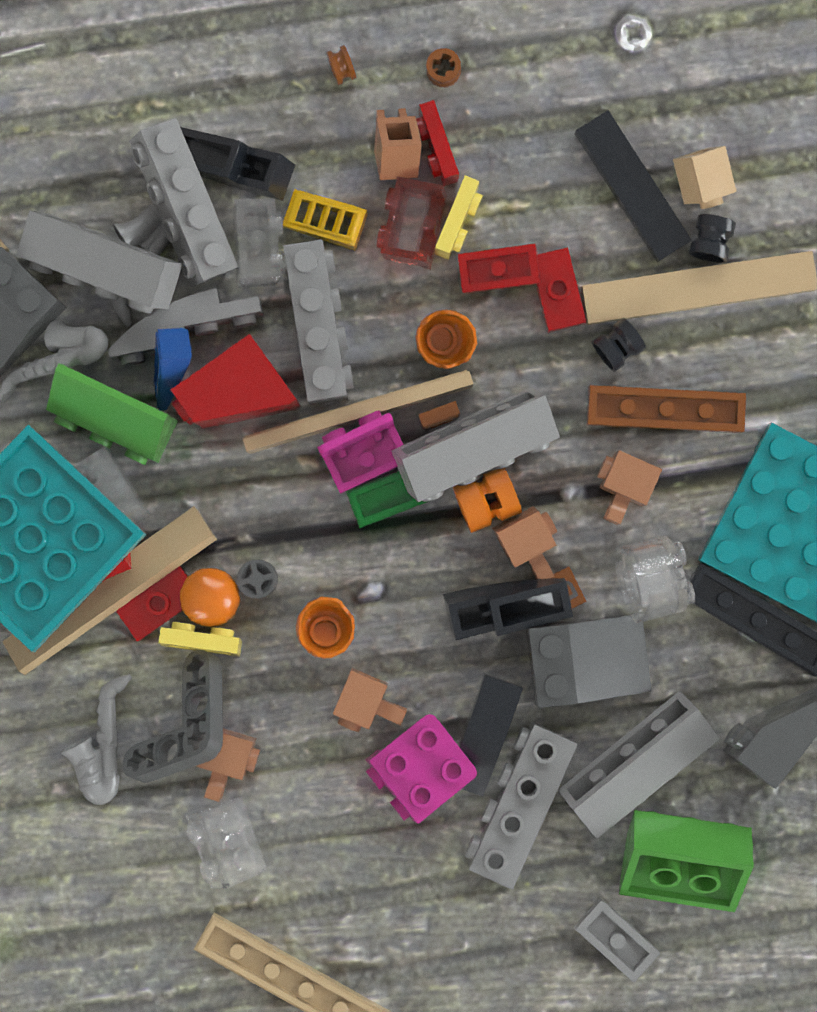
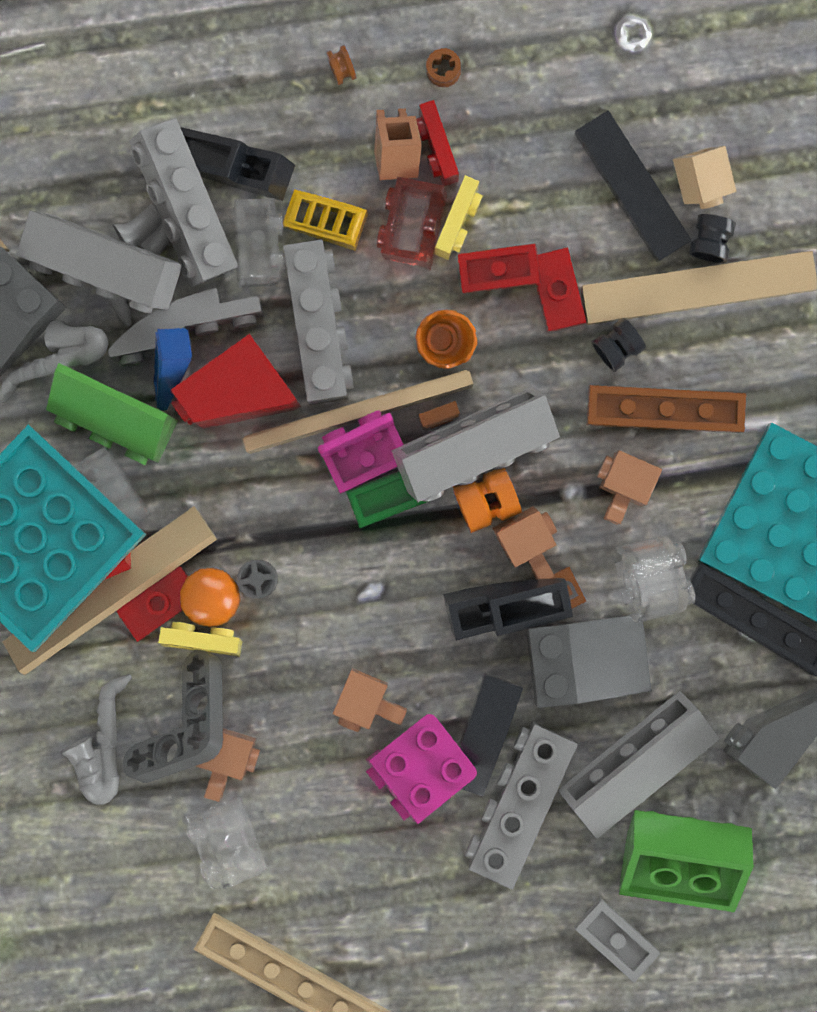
orange hair [295,596,355,658] -> none

